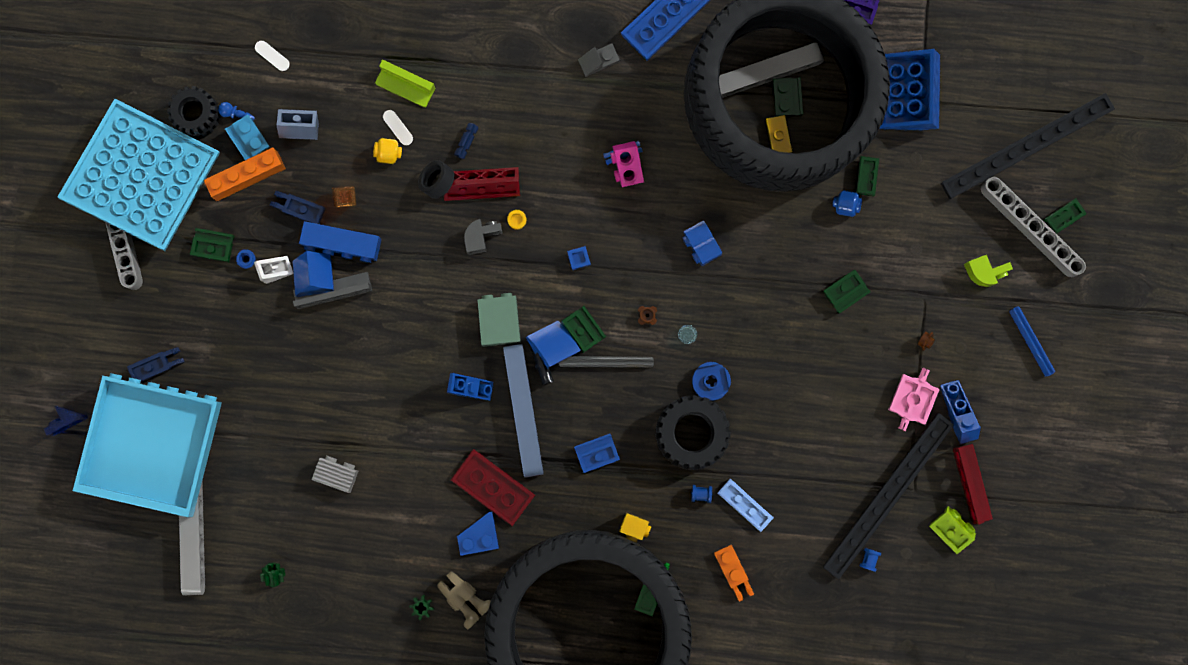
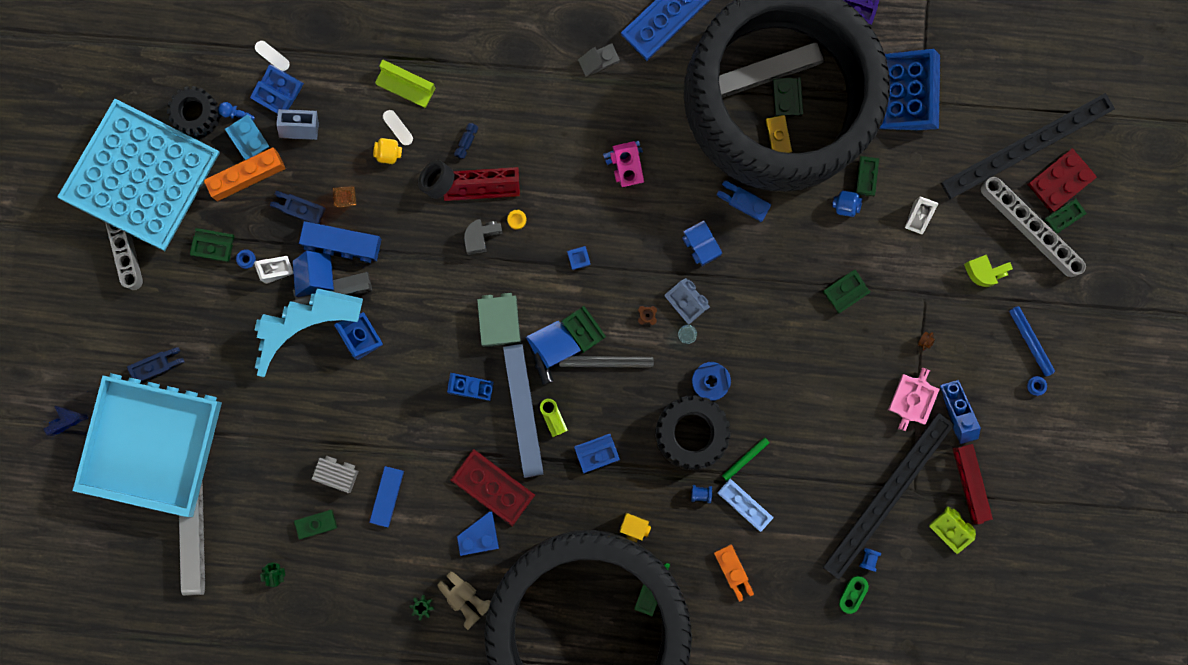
none -> blue slope [250,65,304,114]
none -> medium azure arch [255,288,363,377]
none -> dark green plate [294,510,337,539]
none -> blue slope [334,312,383,360]
none -> blue tile [369,466,404,527]
none -> lime piece [540,399,568,437]
none -> sand blue bracket [664,278,710,325]
none -> blue hinge [717,181,771,222]
none -> green bar [722,437,770,481]
none -> green plate [839,576,869,614]
none -> white slope [905,197,938,235]
none -> dark red plate [1027,148,1097,213]
none -> blue plate [1027,376,1047,396]

